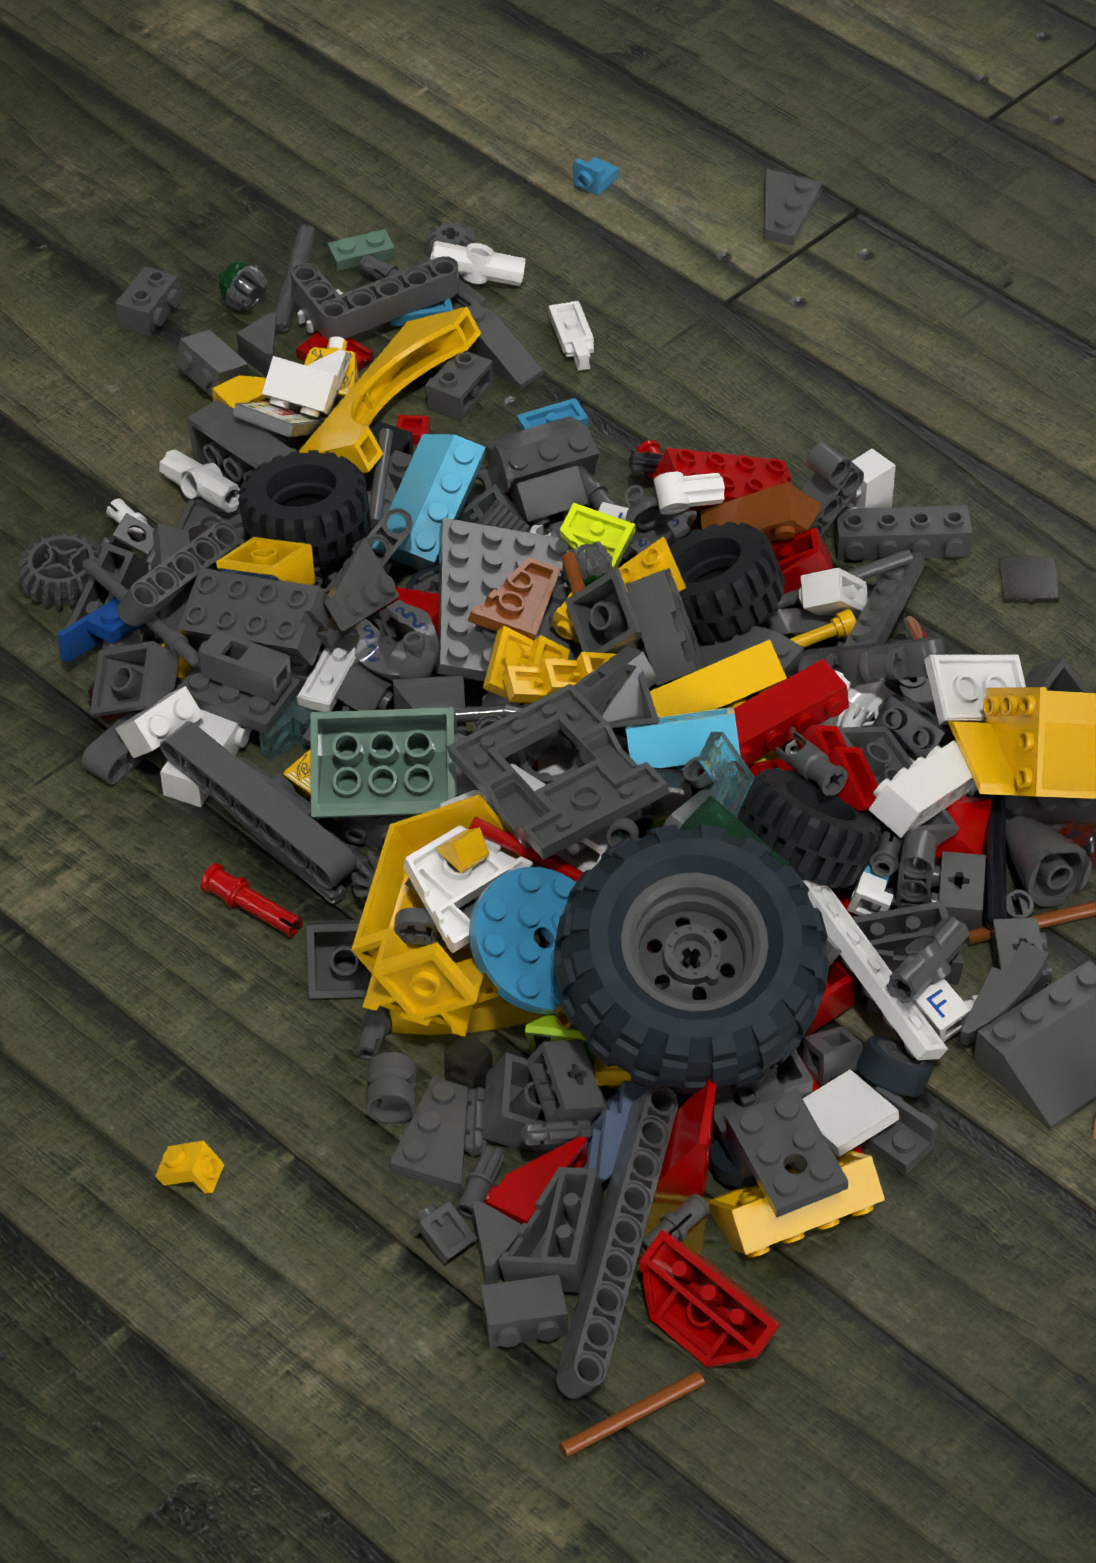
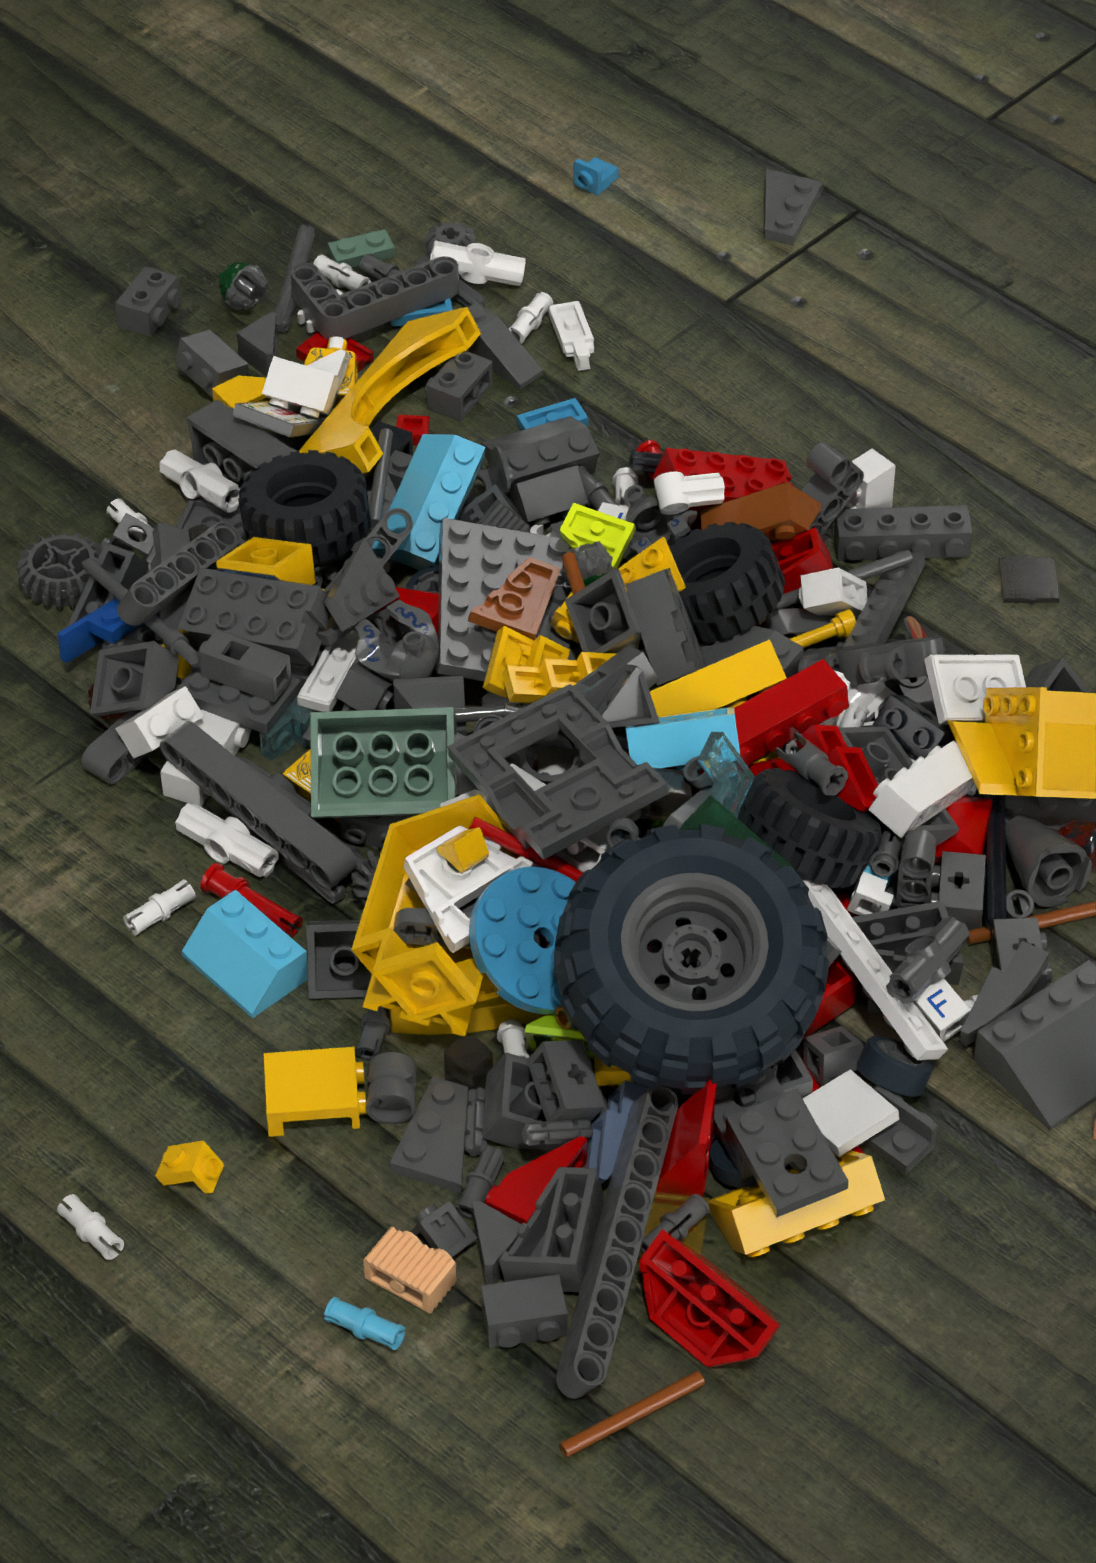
none -> white pin [57,1194,124,1260]
none -> white pin [123,879,196,936]
none -> white piece [175,803,279,878]
none -> medium azure slope [182,889,308,1019]
none -> yellow panel [264,1047,367,1137]
none -> white pin [313,255,371,290]
none -> medium azure pin [324,1297,405,1350]
none -> light nougat brick [363,1226,456,1314]
none -> white pin [497,1020,529,1059]
none -> white pin [508,292,553,344]
none -> white pin [612,468,638,508]

